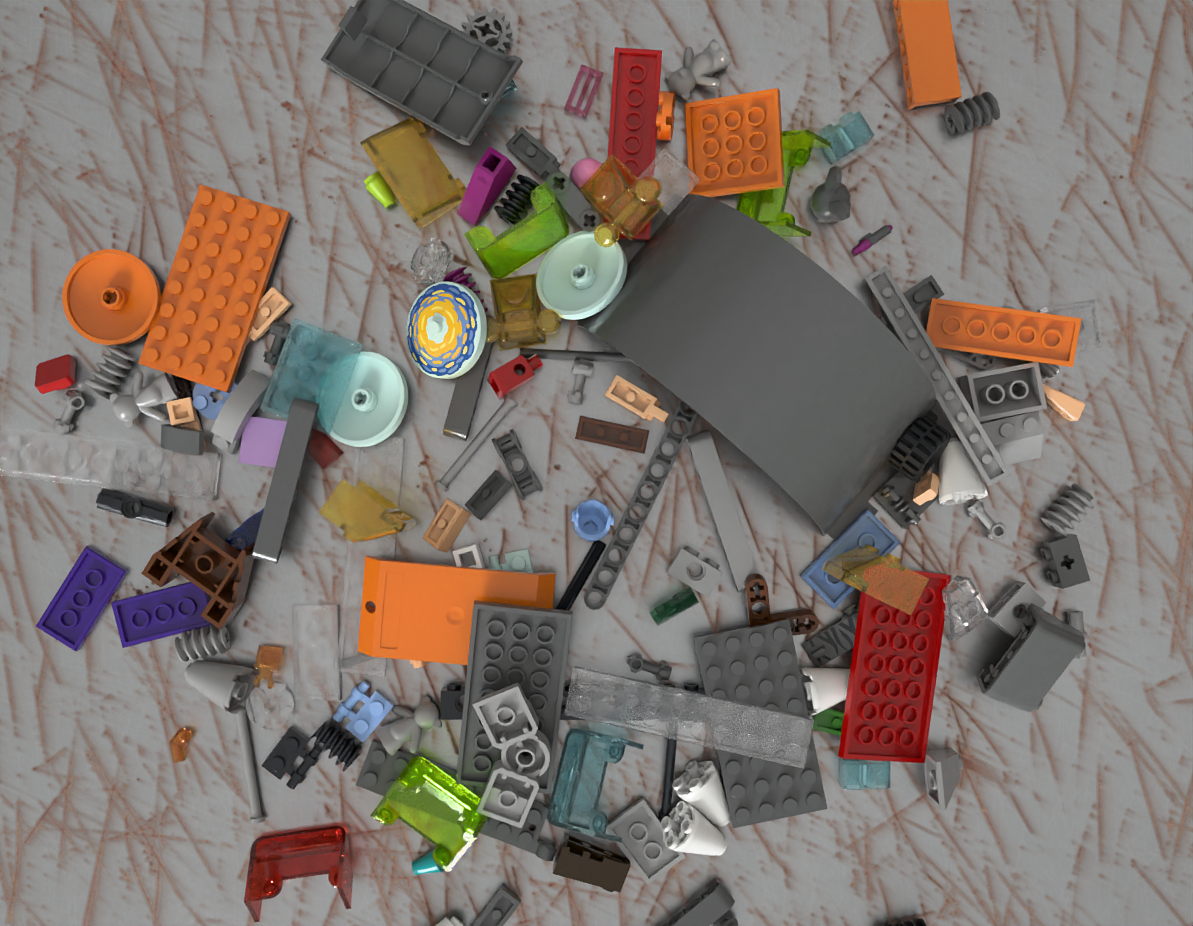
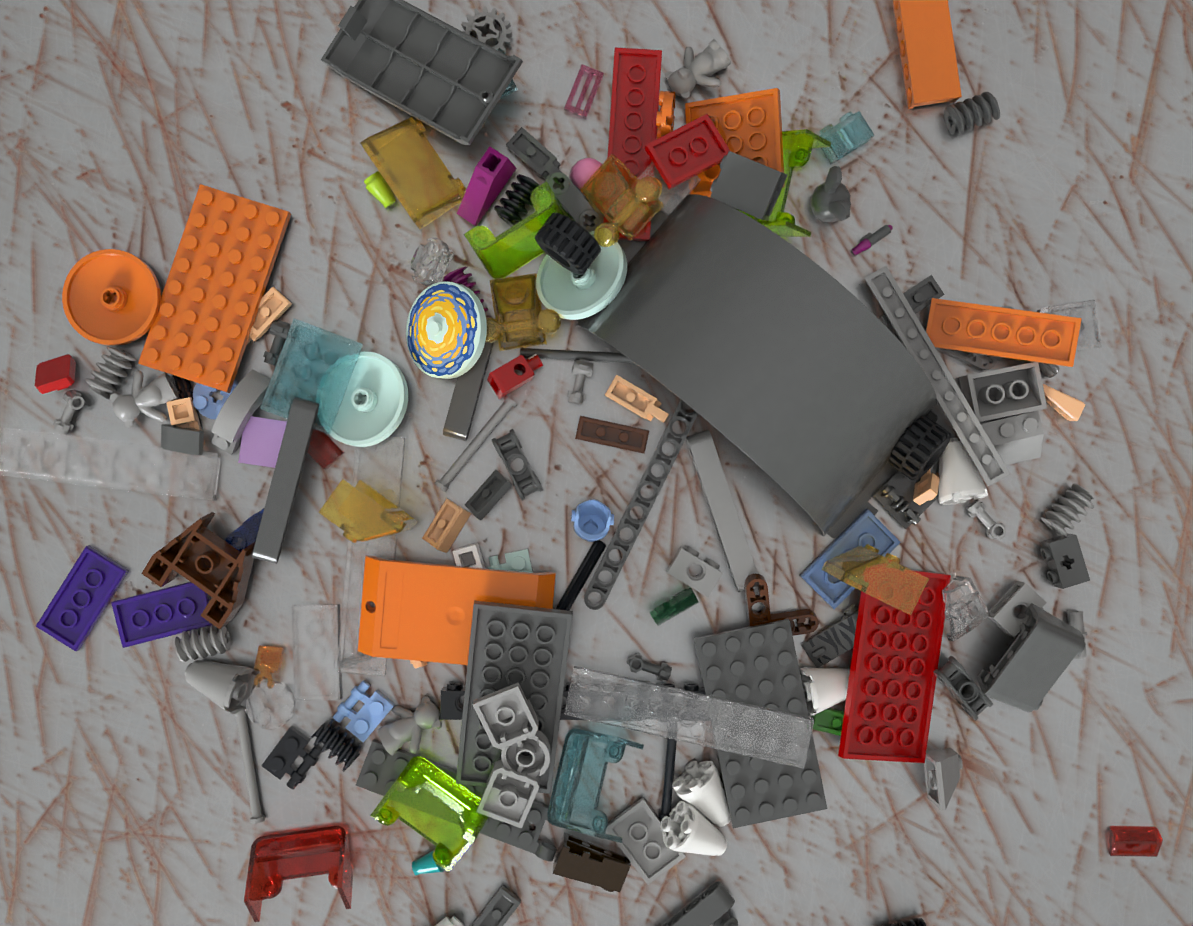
black piece [96,488,174,527] -> none
clear orange arm [170,728,192,763] -> none
clear light blue brick [839,757,891,790] -> none
none -> black tyre [535,213,601,275]
none -> red plate [645,114,730,189]
none -> dark grey brick [710,151,788,221]
none -> dark grey piece [933,656,993,721]
none -> clear red slope [1109,826,1163,857]

